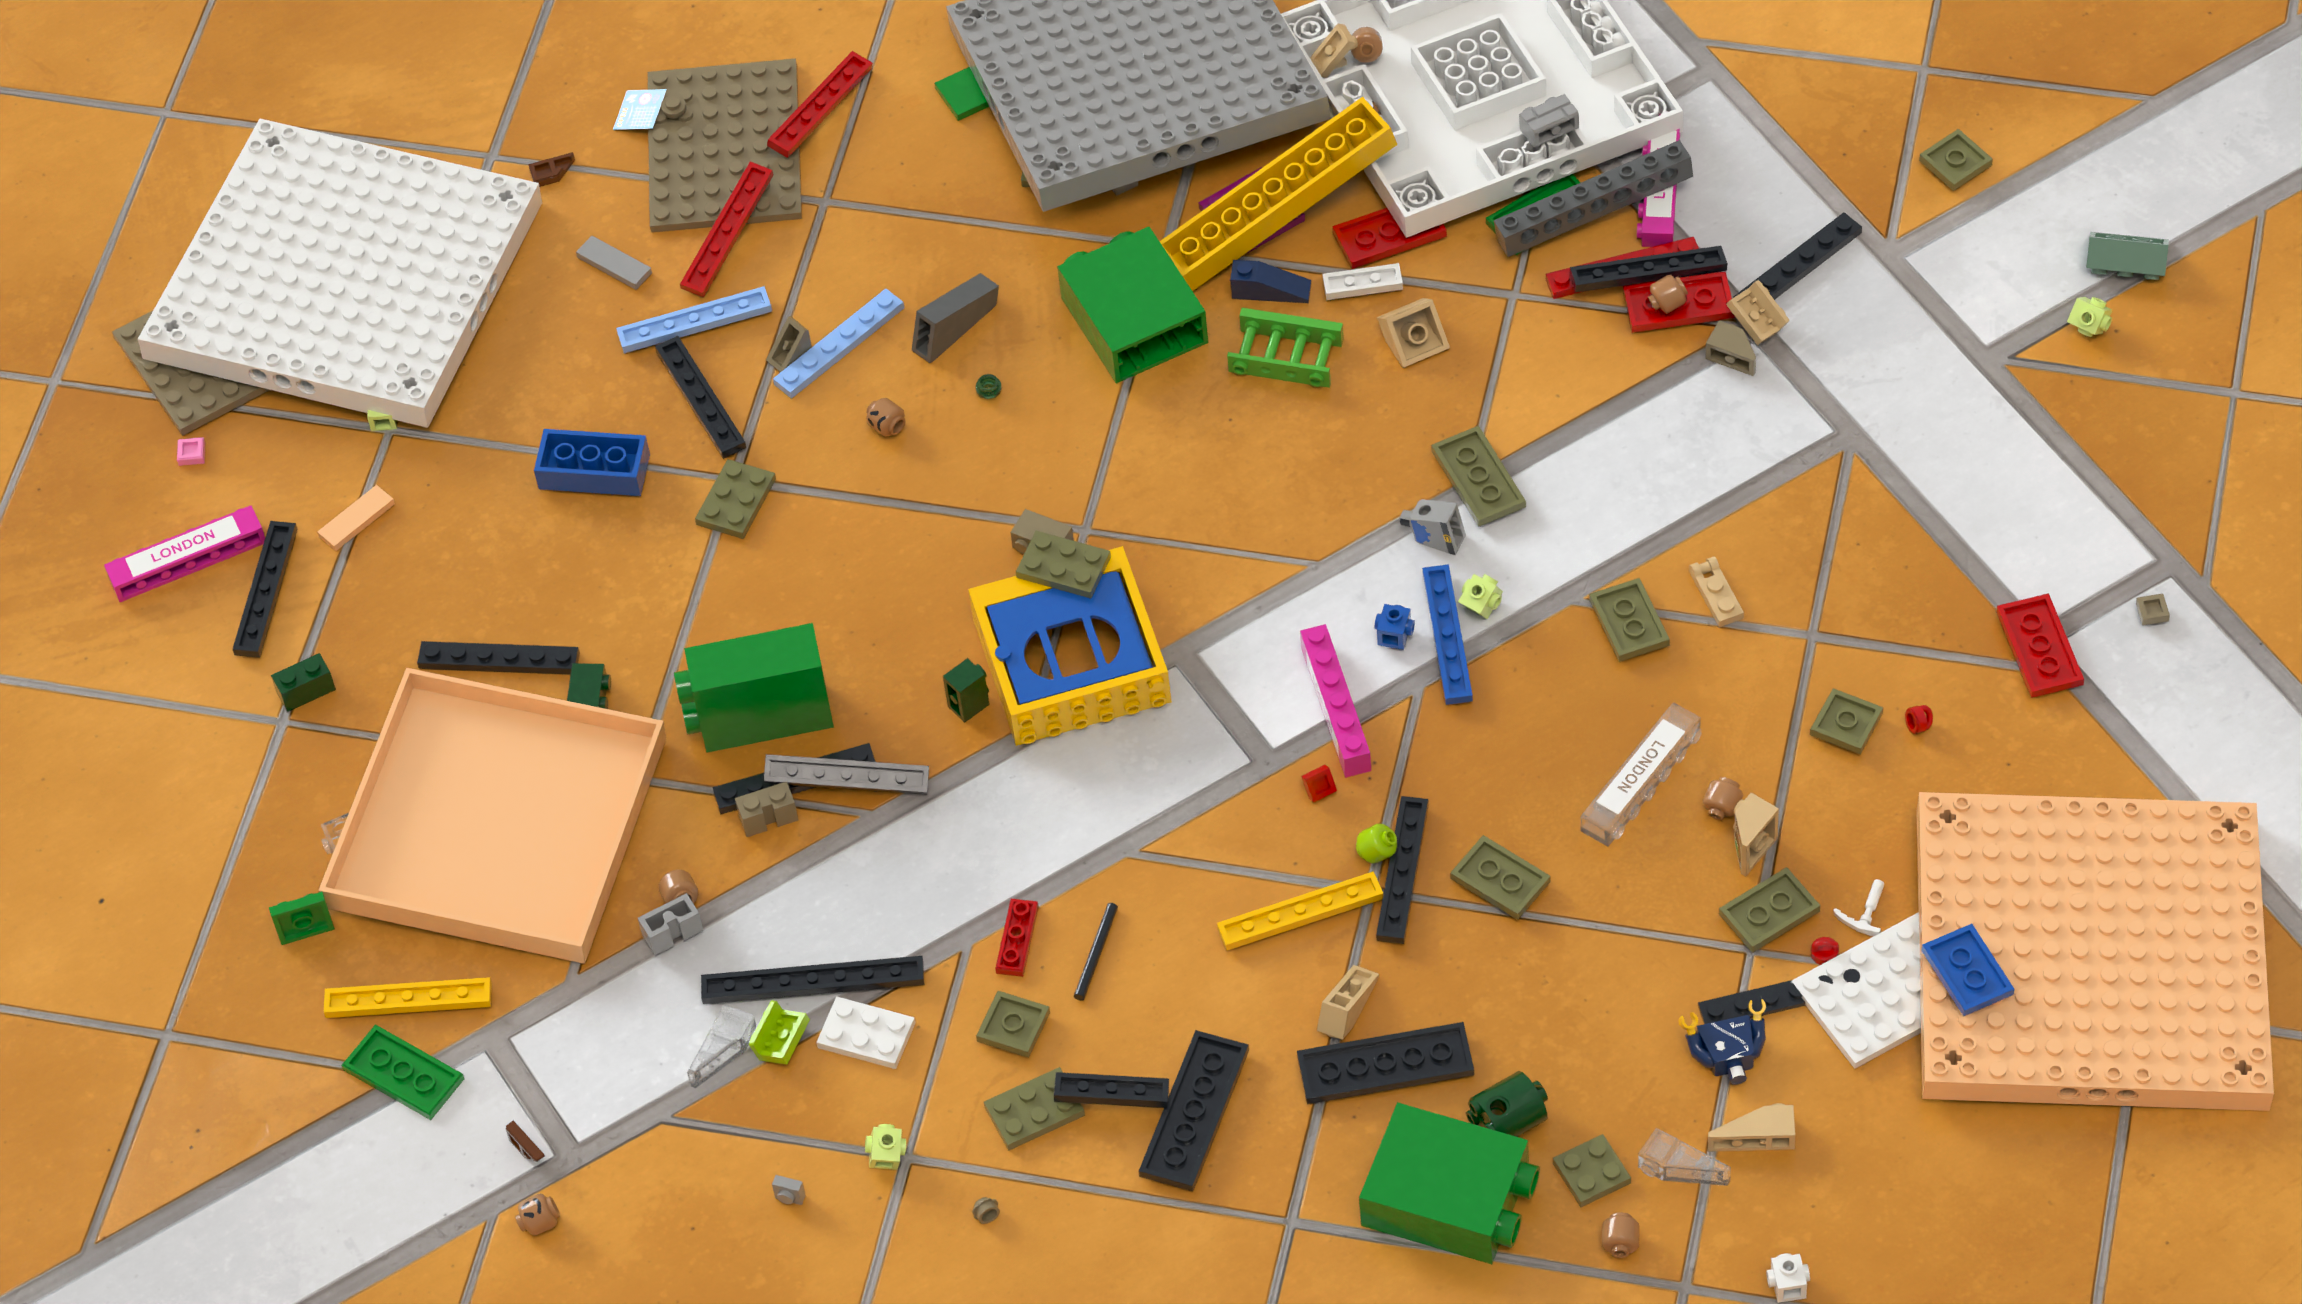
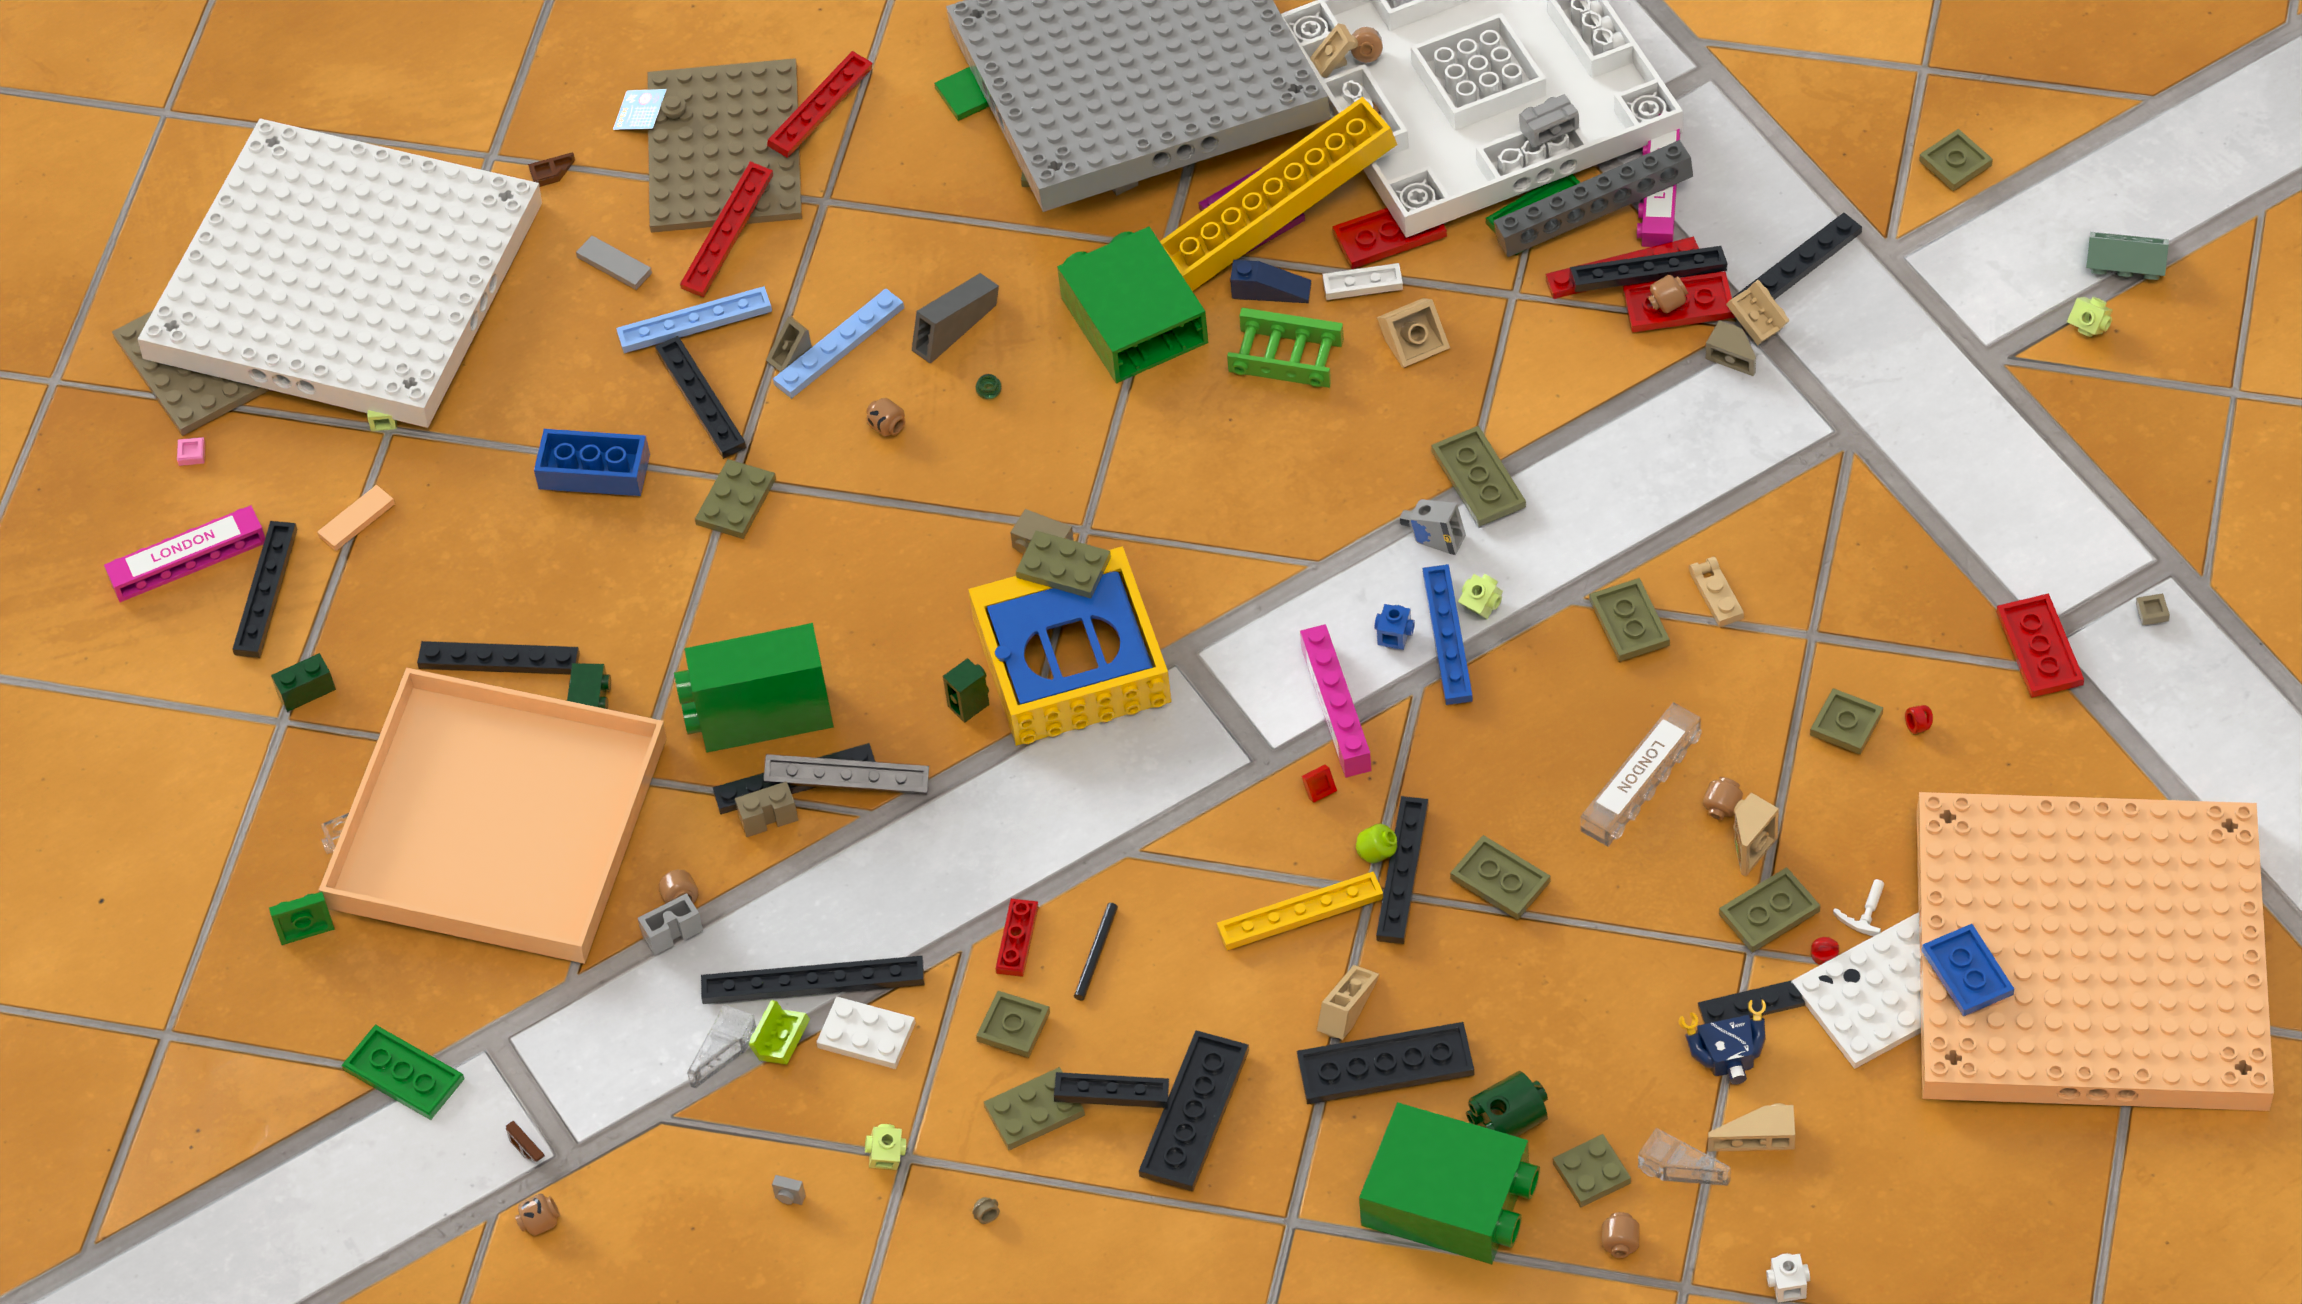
yellow plate [324,977,492,1018] -> none

